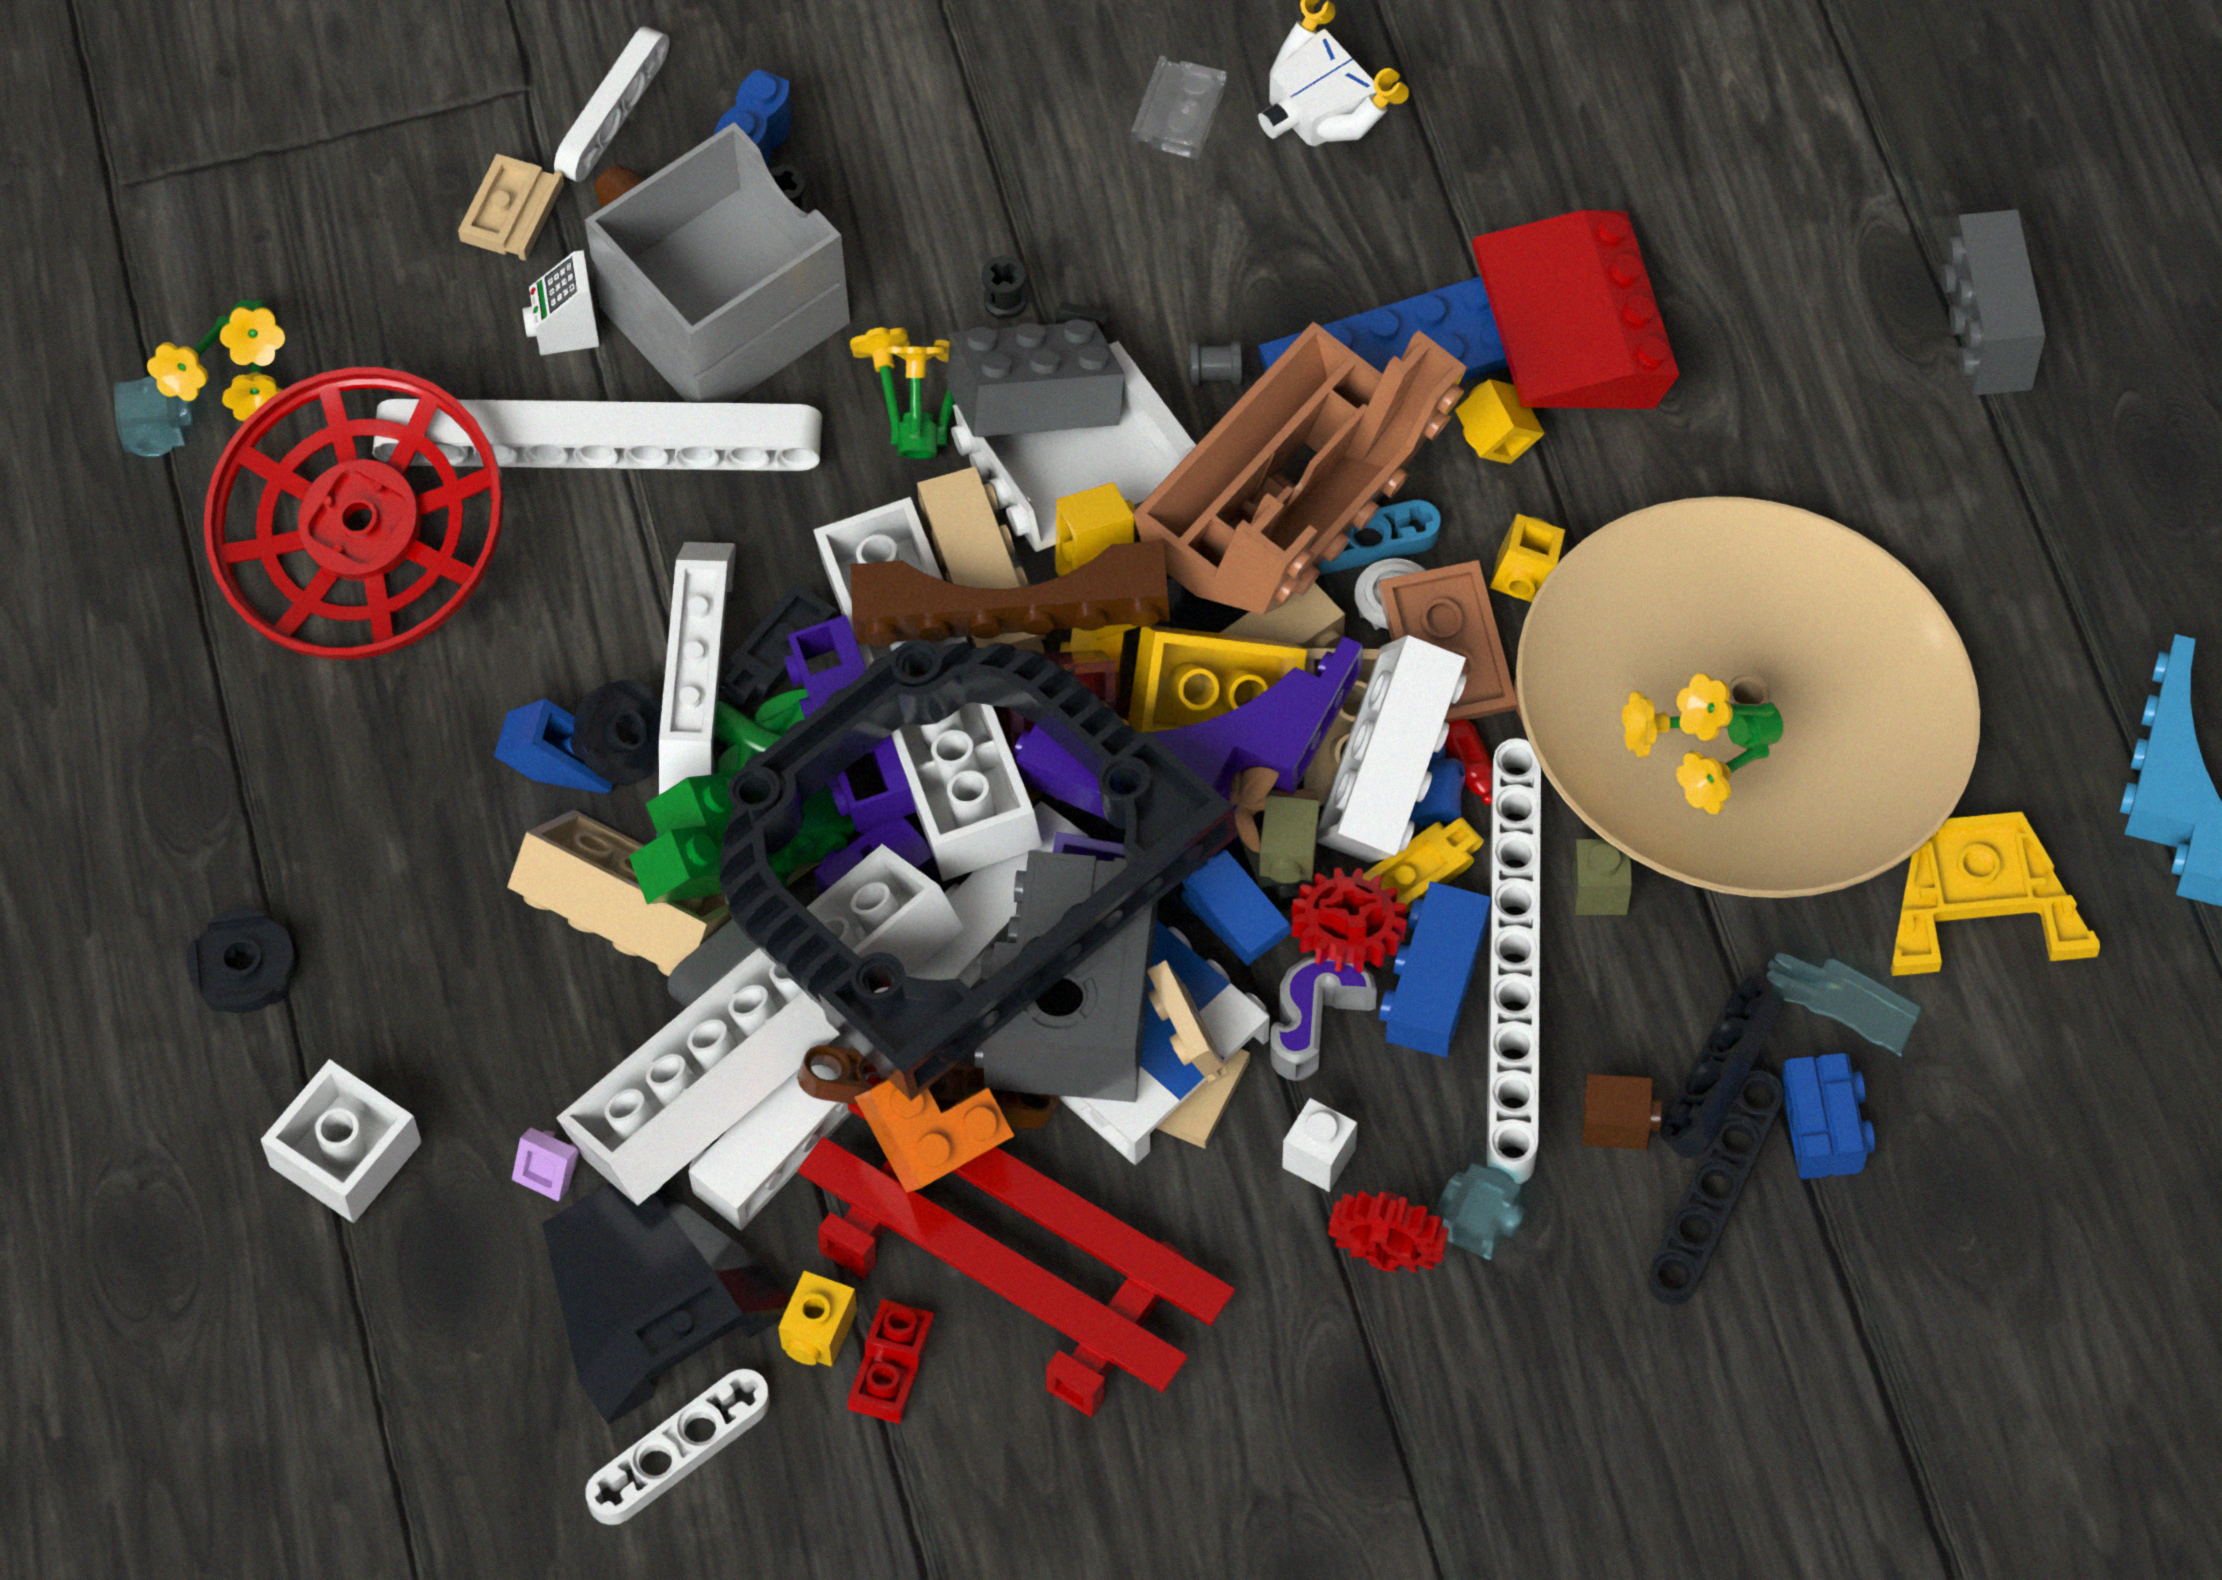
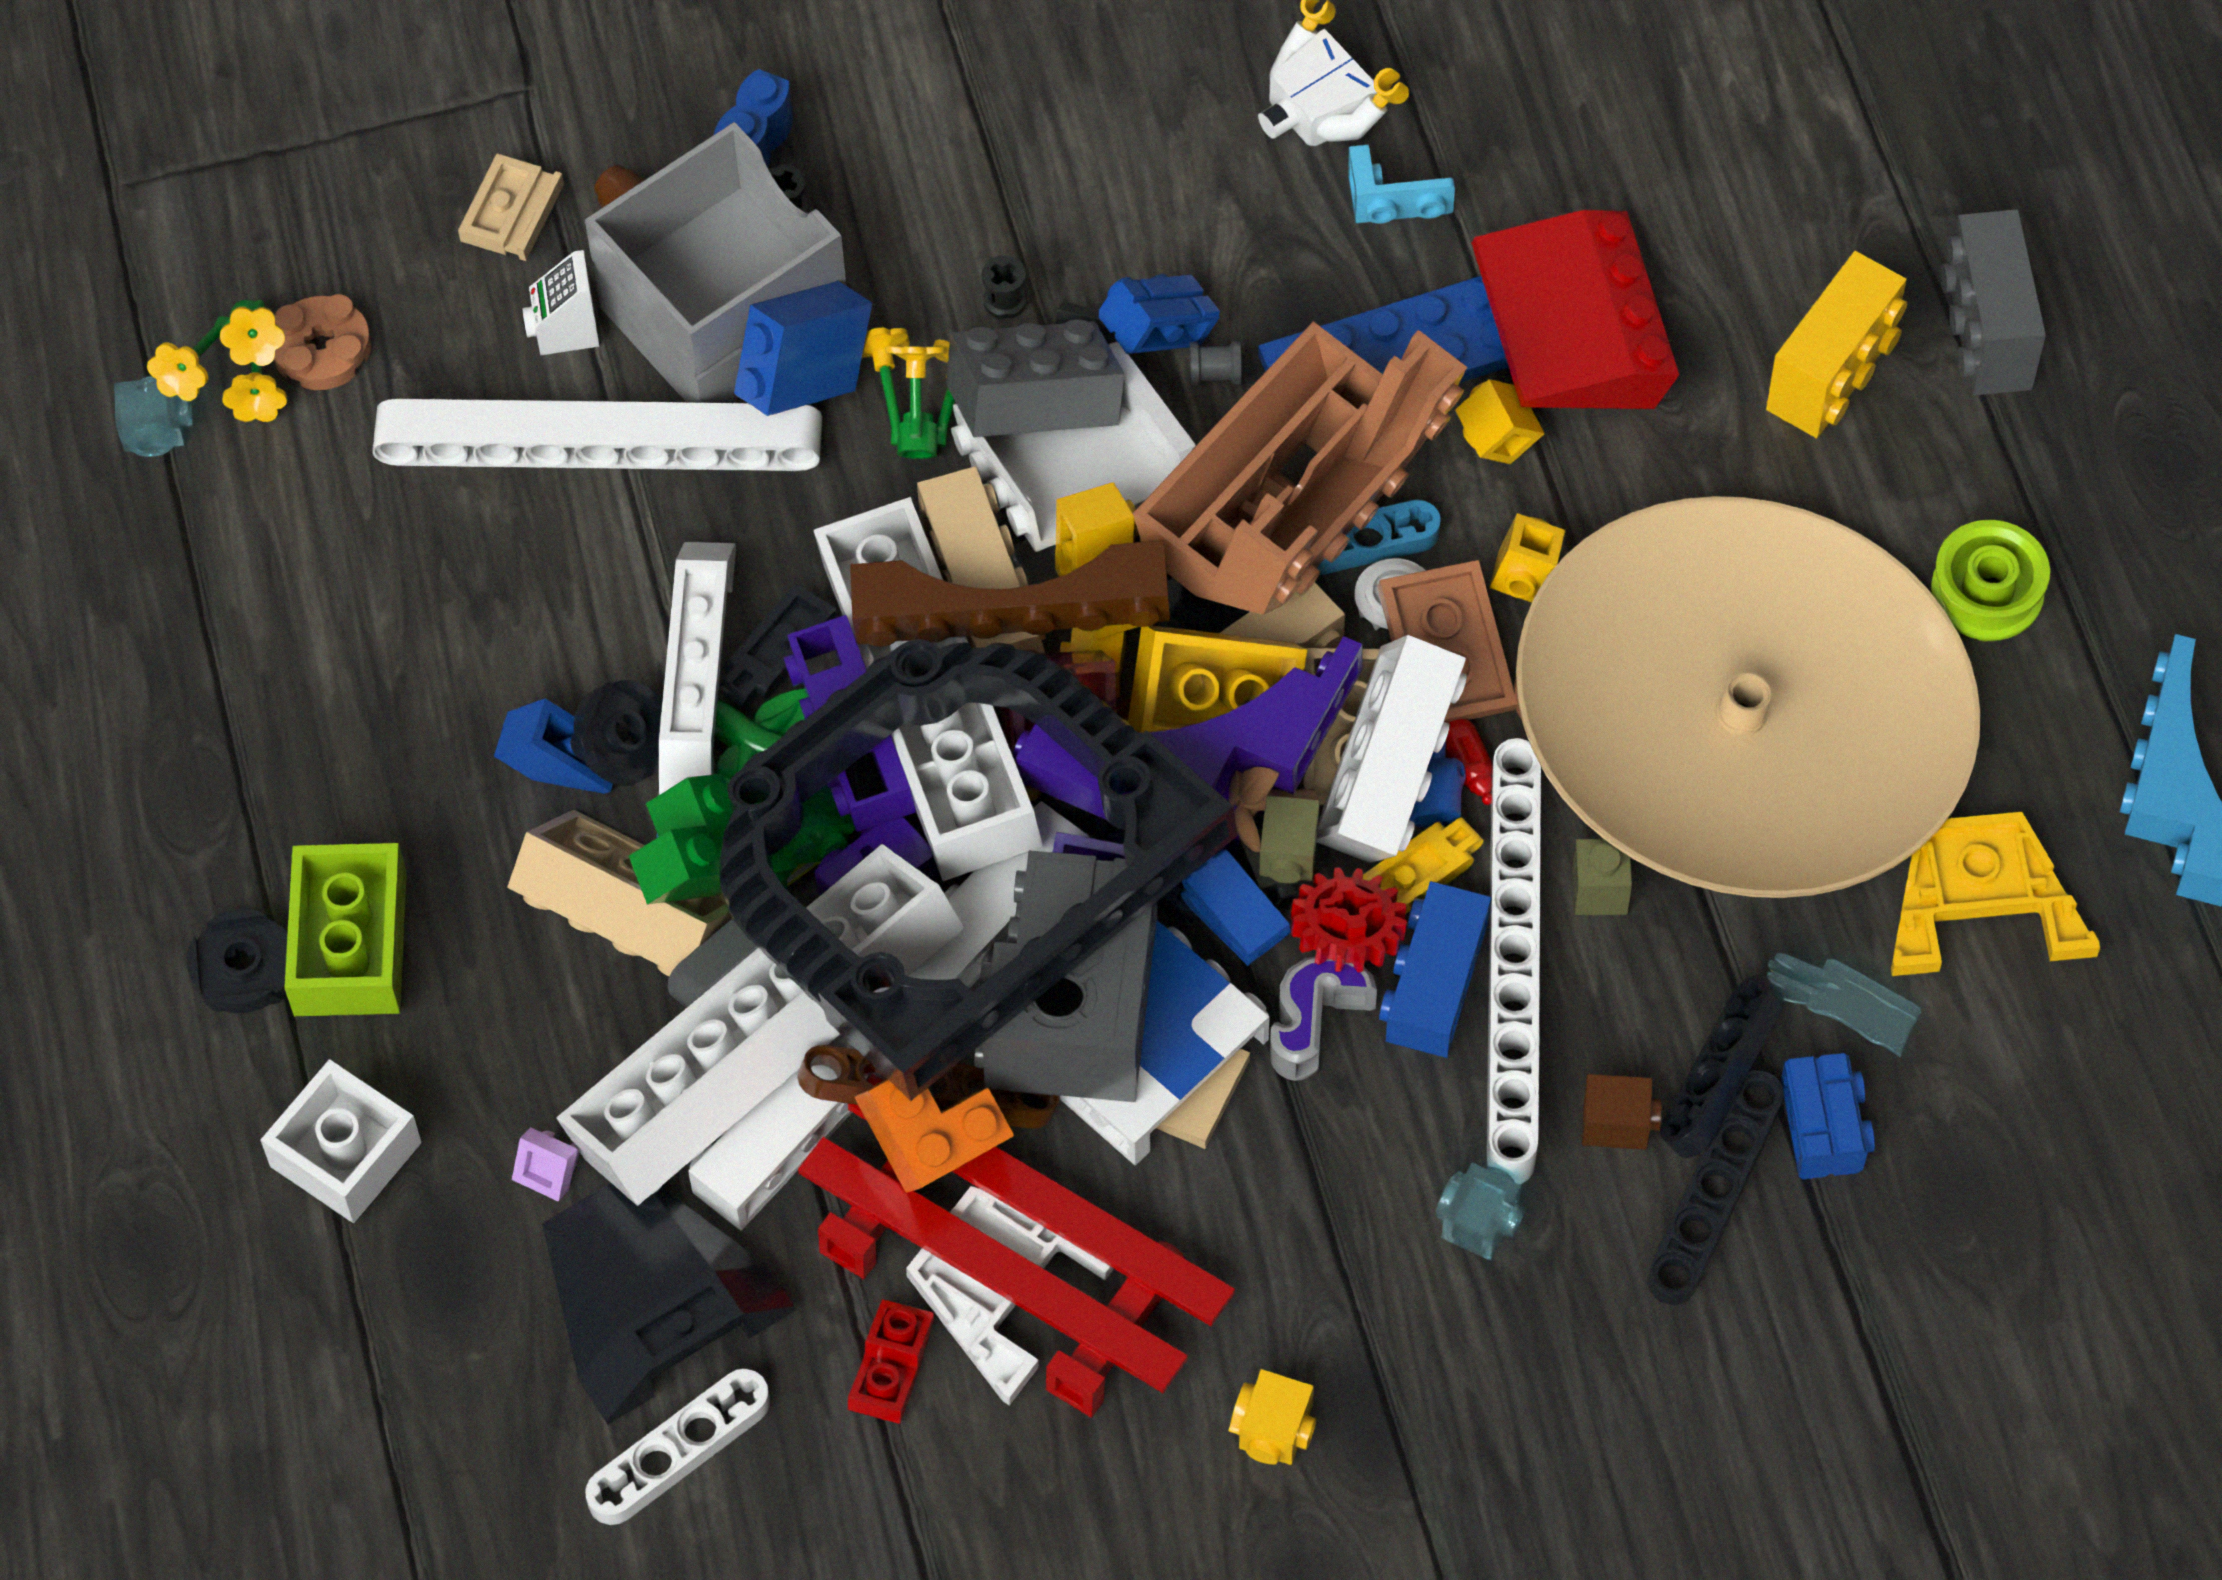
red dish [203,367,504,660] -> none
white beam [554,26,669,182] -> none
yellow brick [778,1271,858,1367] -> none
clear plate [1131,55,1227,160] -> none
tan plate [1147,960,1230,1085] -> none
white brick [1282,1098,1357,1192] -> none
red gear [1328,1191,1449,1273] -> none
yellow plant [1622,674,1783,814] -> none
none -> nougat plate [273,294,371,390]
none -> lime brick [285,843,407,1016]
none -> blue brick [734,281,872,416]
none -> white wing [906,1186,1114,1406]
none -> blue brick [1098,274,1220,354]
none -> yellow brick [1229,1369,1317,1465]
none -> medium azure bracket [1348,145,1455,224]
none -> yellow brick [1766,251,1908,439]
none -> lime wheel [1931,520,2050,642]

